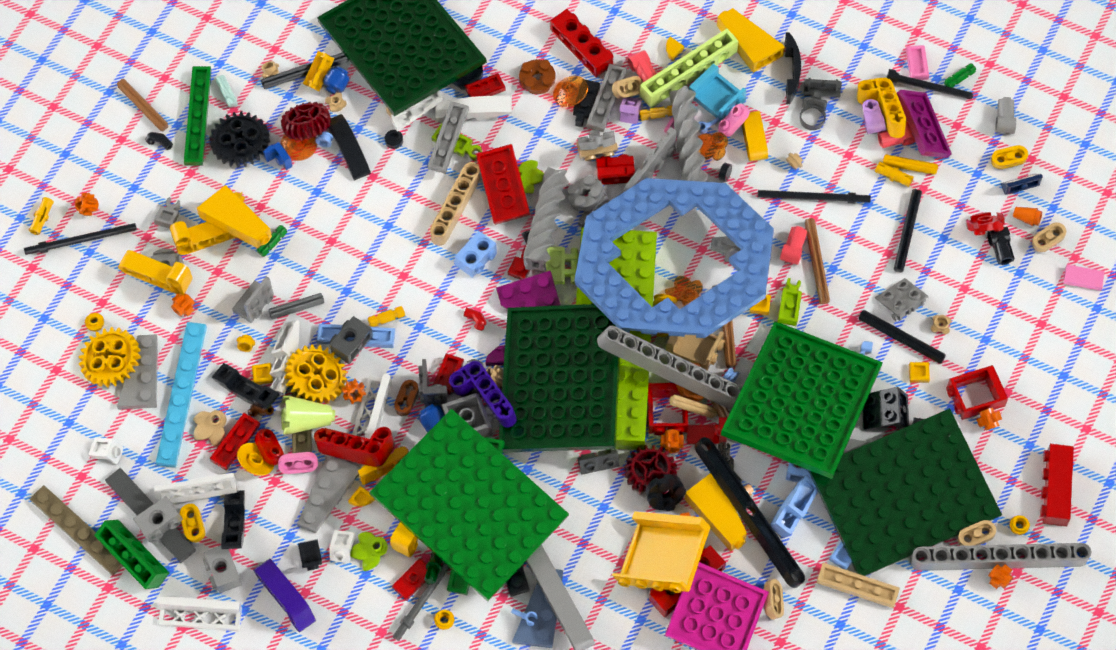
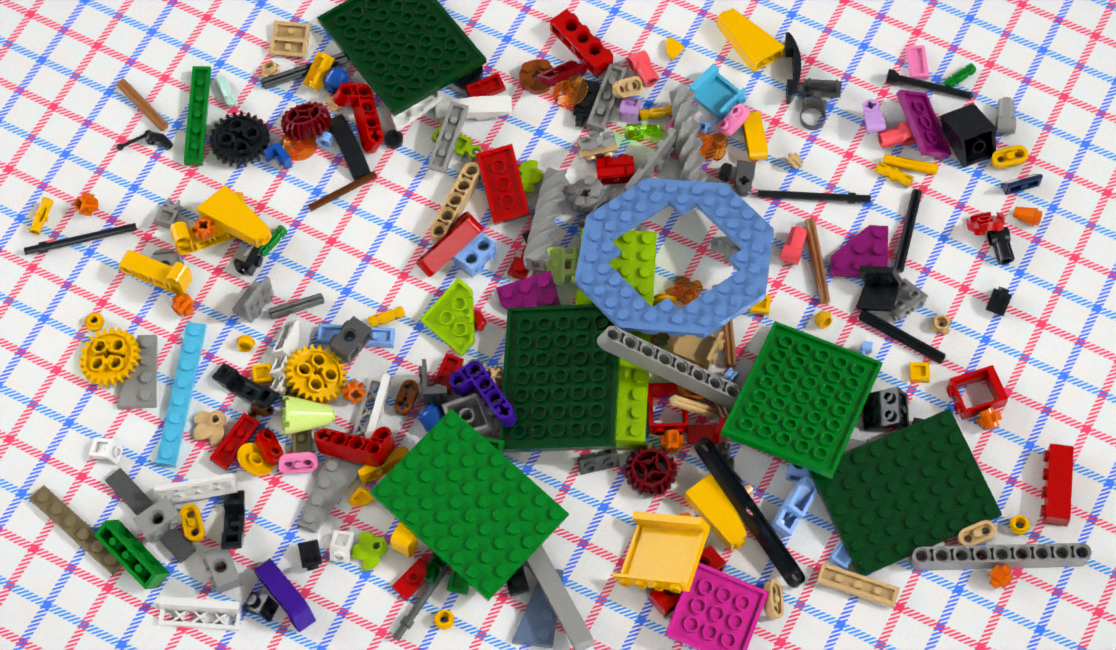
magenta tile [486,345,505,366] -> none
light blue hand [511,608,538,626] -> none
yellowish green brick [640,29,738,108] -> none
black plate [645,474,686,512] -> none
lime plate [777,278,802,326] -> none
yellow beam [857,78,906,138] -> none
tan plate [1032,222,1067,252] -> none
bright pink tile [1063,265,1105,291] -> none
none -> black hinge [116,130,152,151]
none -> orange gear [192,217,217,242]
none -> black bracket [234,246,263,276]
none -> black bracket [242,591,279,622]
none -> tan slope [269,21,311,58]
none -> reddish brown bar [308,171,377,212]
none -> red beam [333,83,384,154]
none -> beam [416,211,483,277]
none -> lime plate [420,278,475,357]
none -> dark red plate [537,60,587,87]
none -> clear neon green slope [625,123,664,141]
none -> dark grey piece [734,160,756,197]
none -> yellow plate [815,311,833,329]
none -> magenta plate [830,225,888,278]
none -> black bracket [856,266,903,312]
none -> black slope [940,103,996,168]
none -> black bracket [985,286,1012,317]

